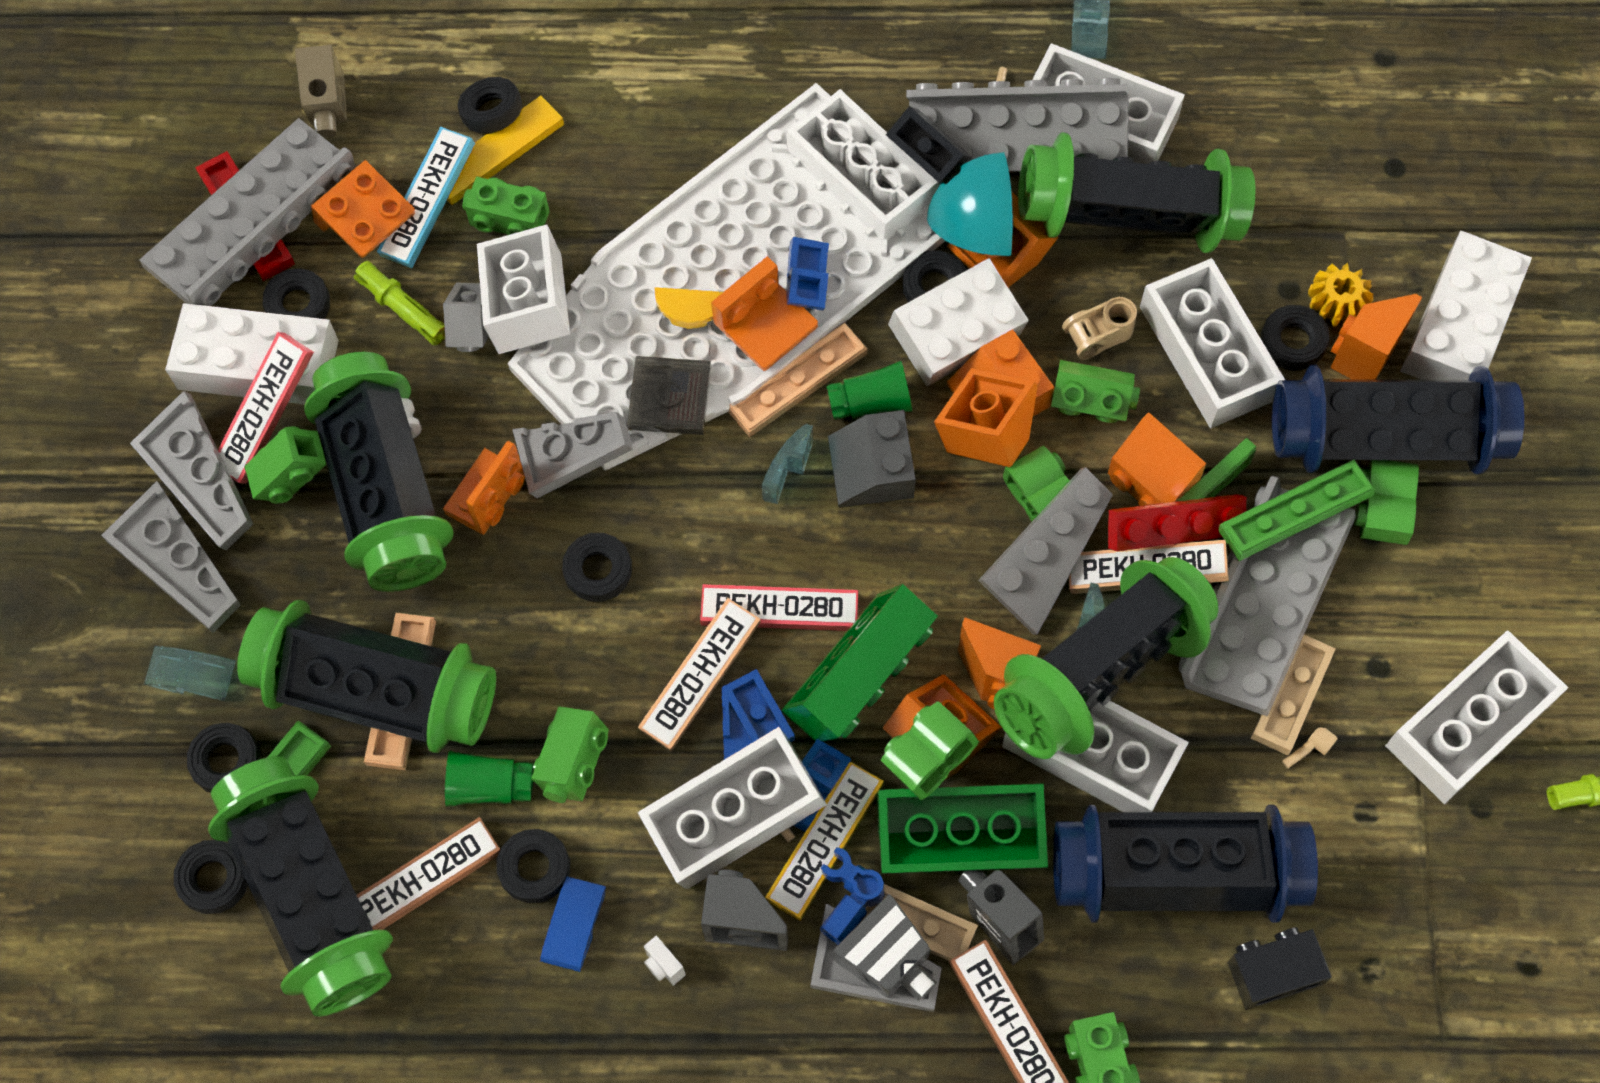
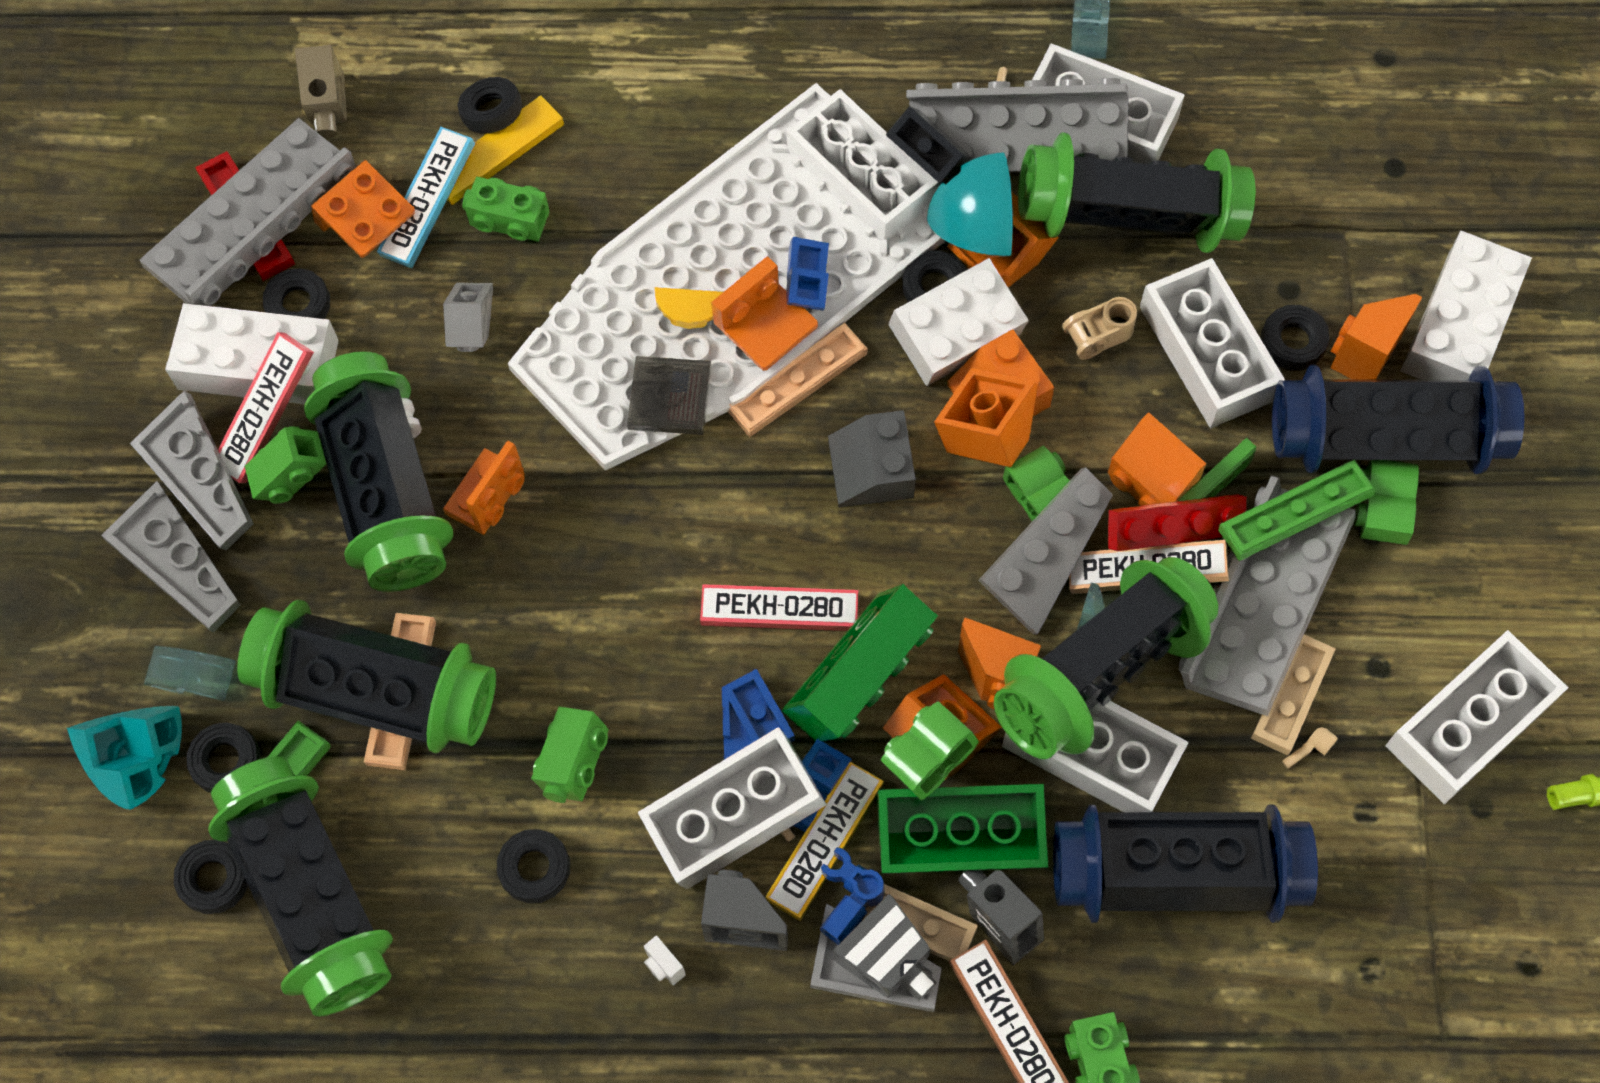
lime pin [354,261,445,346] -> none
tile [357,817,501,930] -> none
green plant [445,750,534,807] -> none
white brick [477,225,570,354] -> none
light grey wing [513,412,633,498] -> none
blue slope [540,877,606,972] -> none
black tyre [562,533,632,602] -> none
tile [638,598,761,751] -> none
clear light blue slope [762,424,813,504] -> none
green plant [827,361,912,420] -> none
bright green brick [1051,360,1140,423] -> none
black brick [1227,927,1332,1010] -> none
yellow gear [1308,263,1373,328] -> none
none -> teal brick [67,706,182,810]

